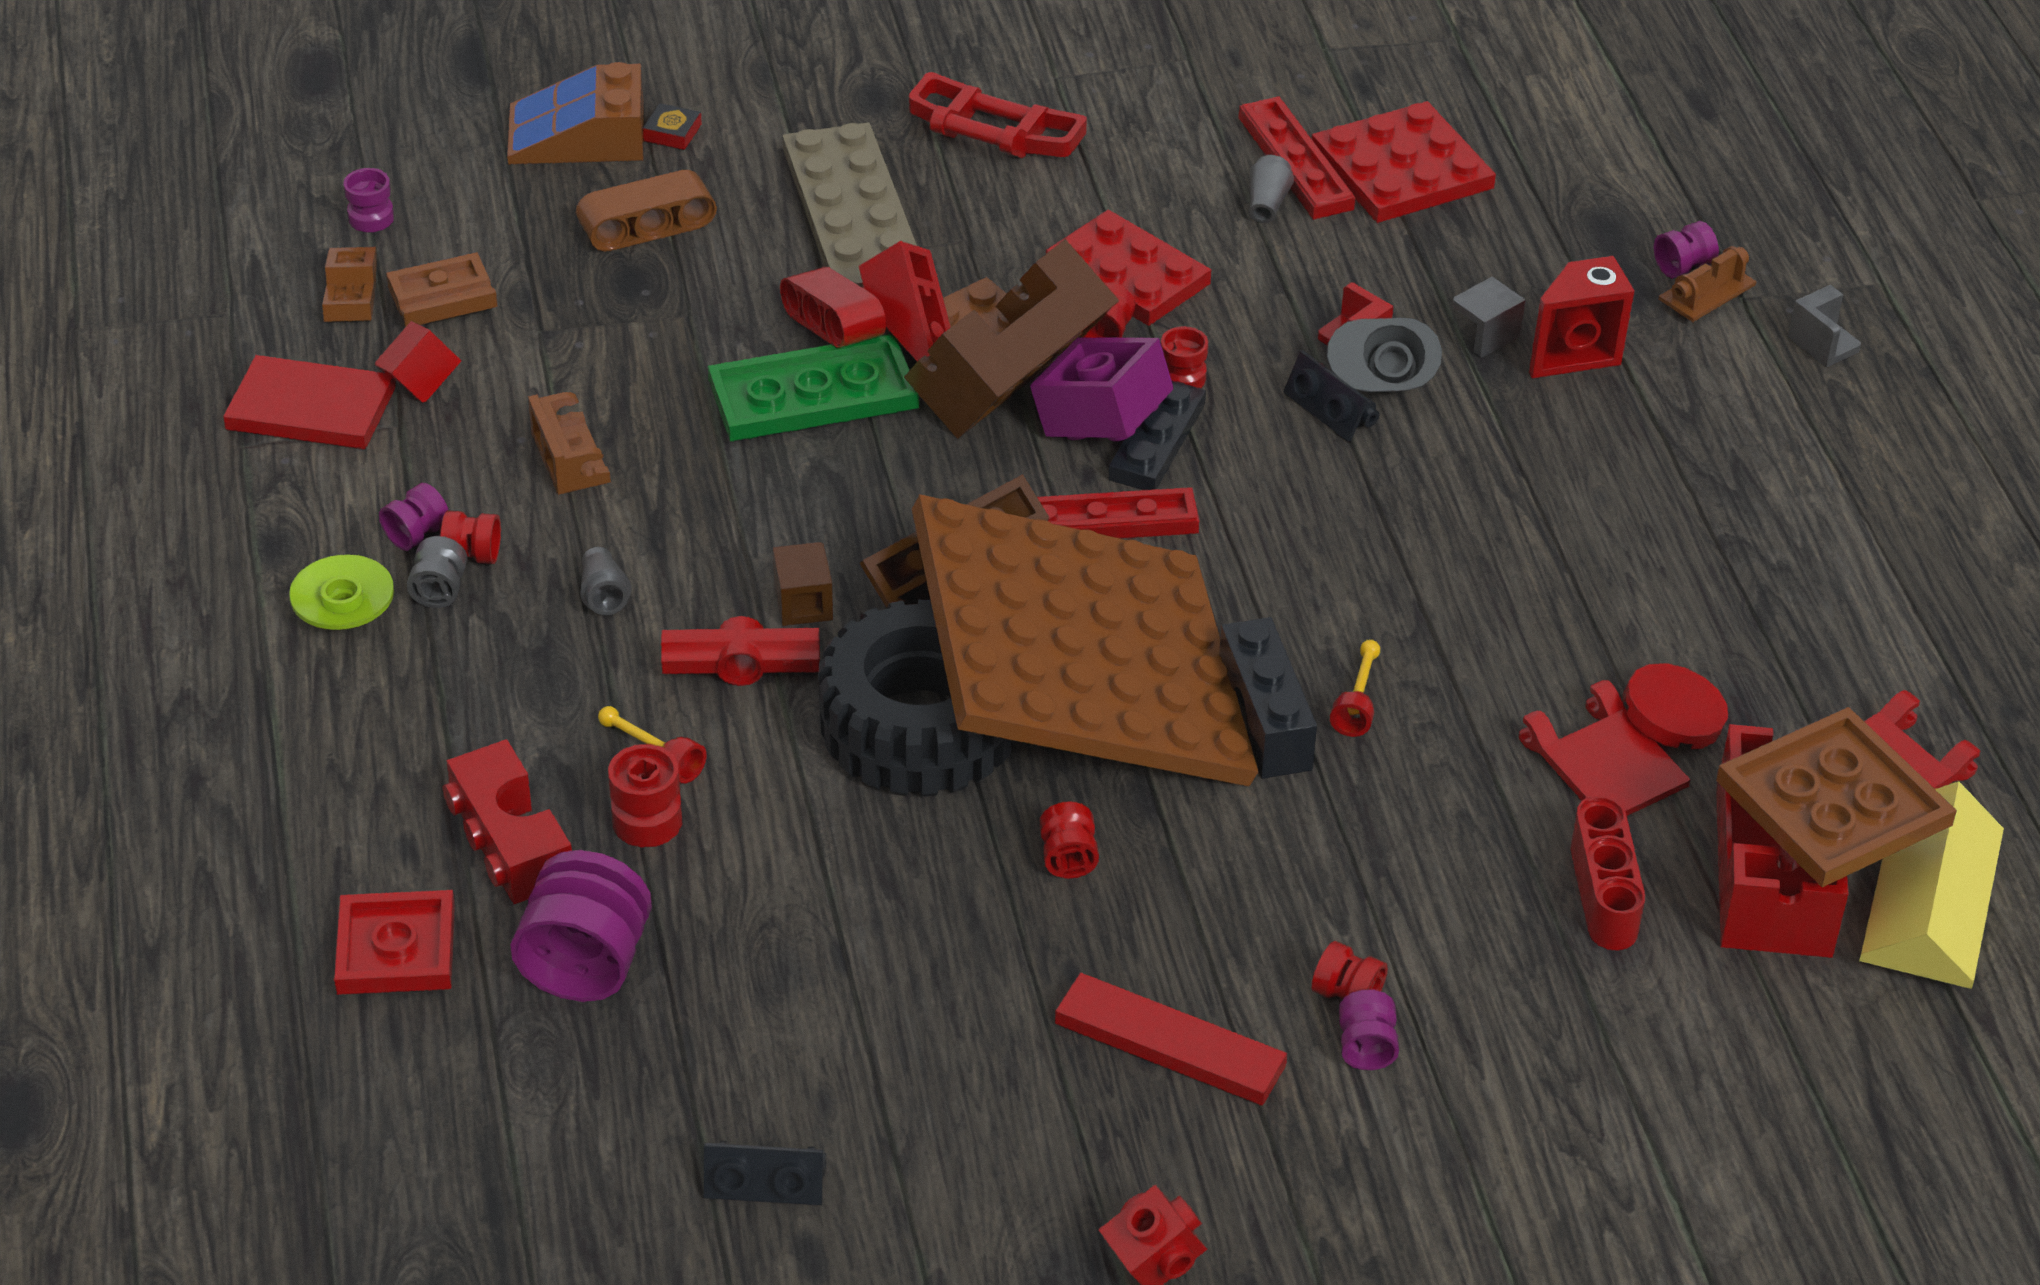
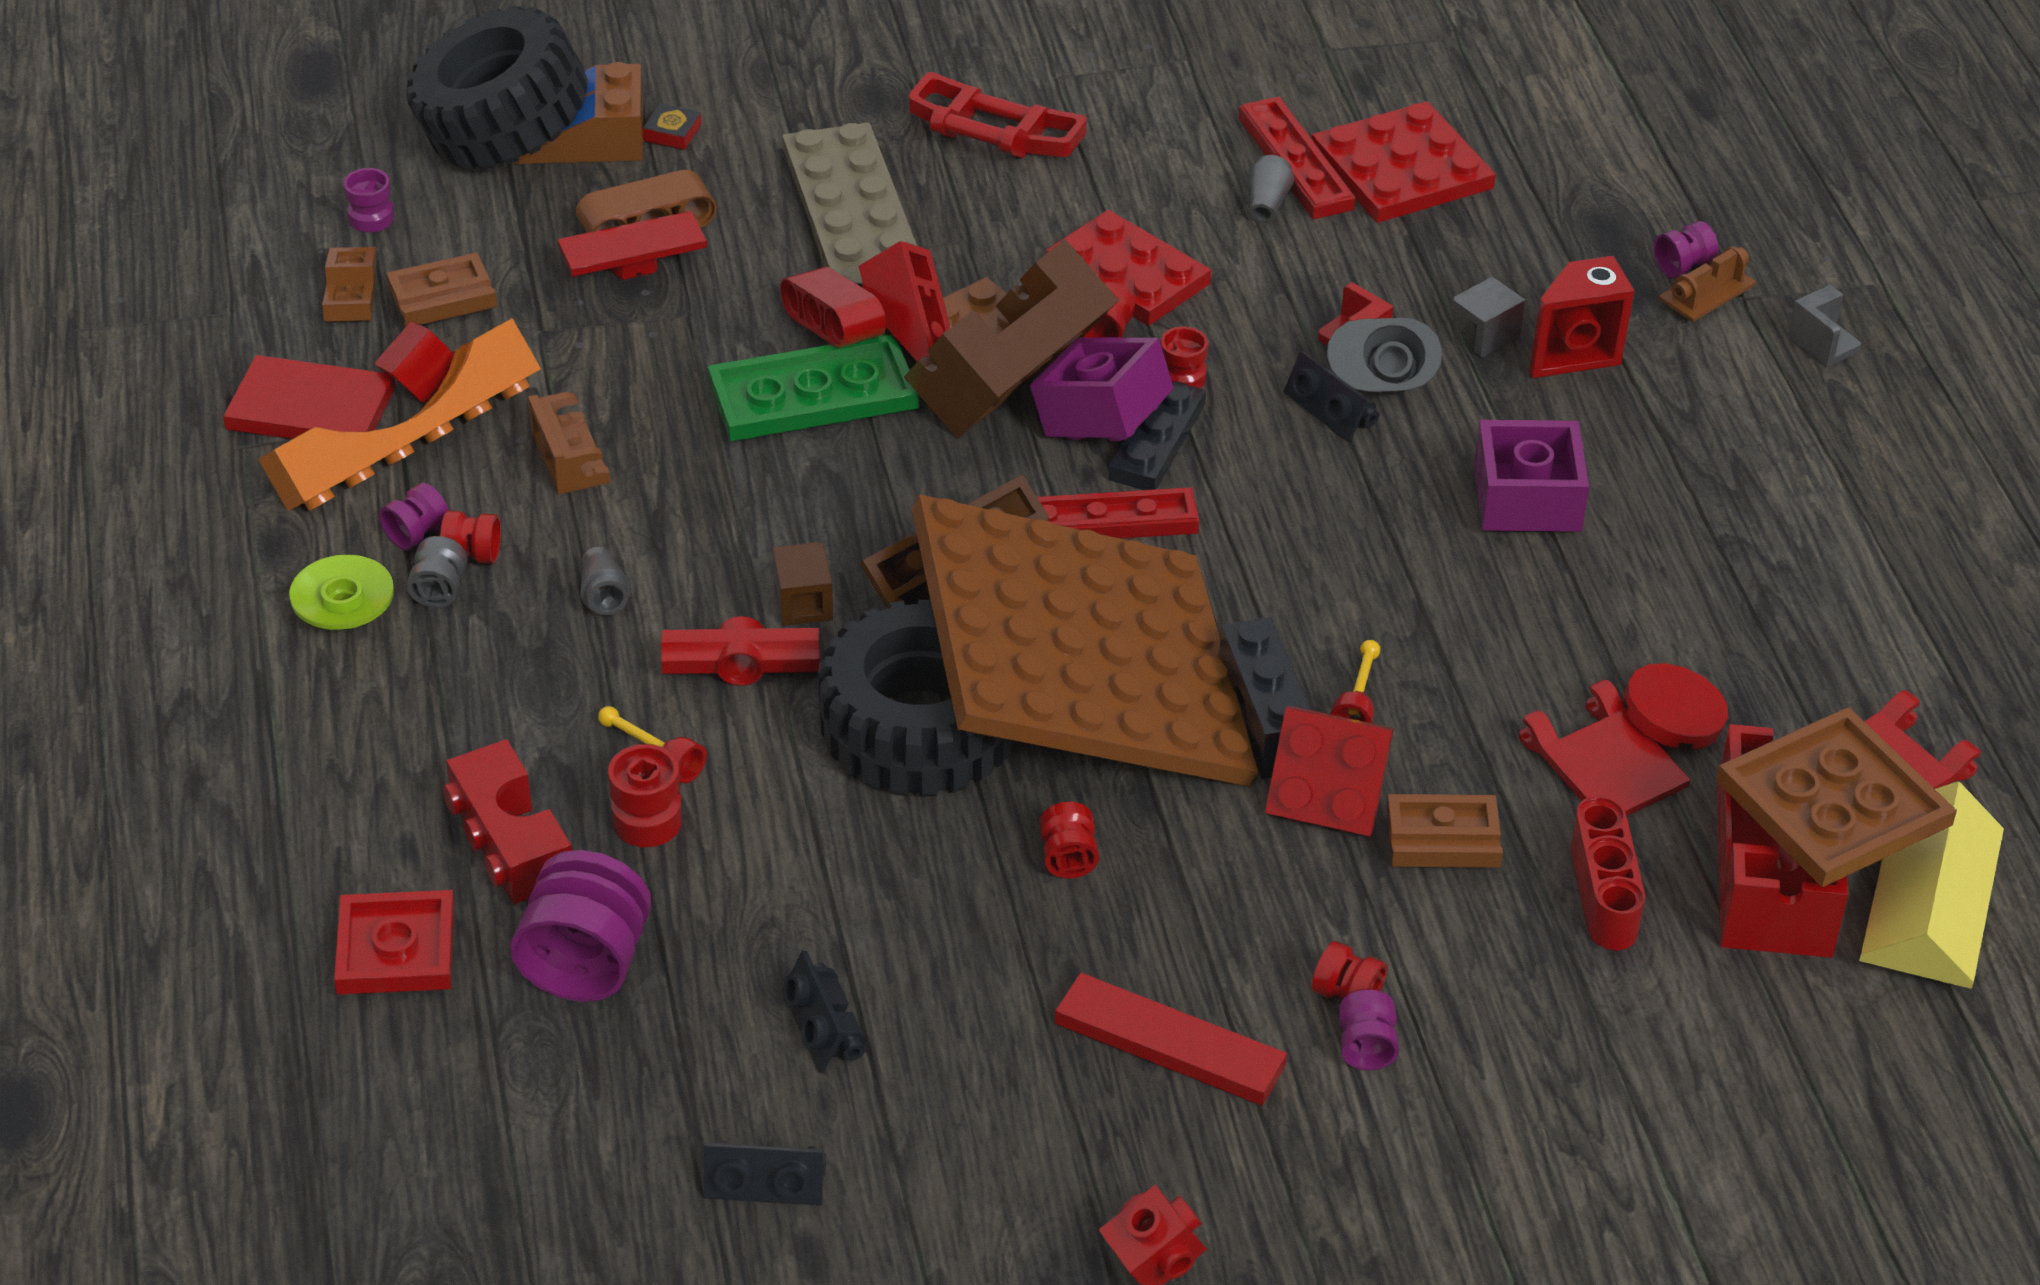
none -> orange arch [258,318,541,511]
none -> black tyre [406,6,588,170]
none -> red piece [558,211,707,280]
none -> black hinge [782,950,867,1073]
none -> red plate [1265,706,1394,836]
none -> dark orange plate [1386,794,1503,868]
none -> magenta brick [1474,420,1589,532]

